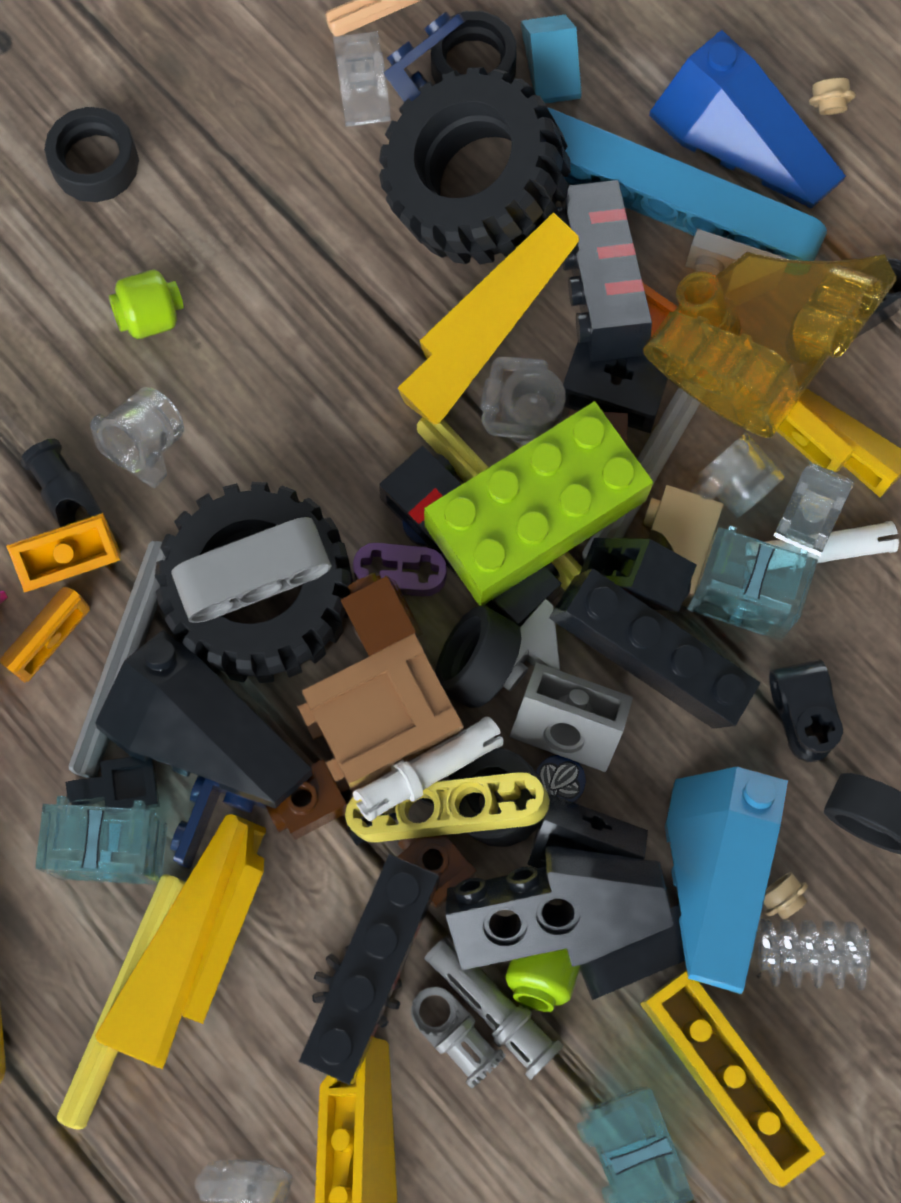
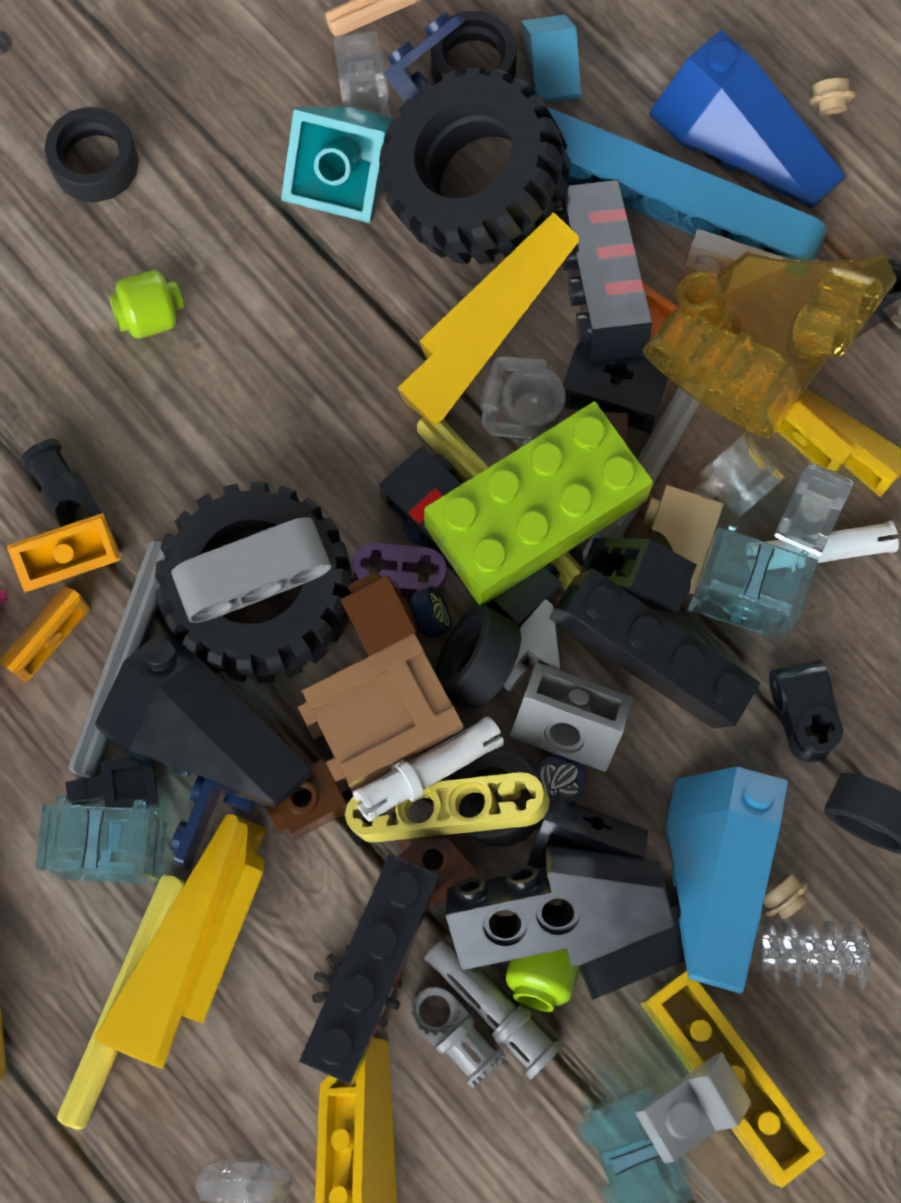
clear piece [90,387,184,488] -> none
none -> teal slope [281,107,398,223]
none -> dark blue tile [411,586,451,639]
none -> light grey slope [635,1053,751,1163]

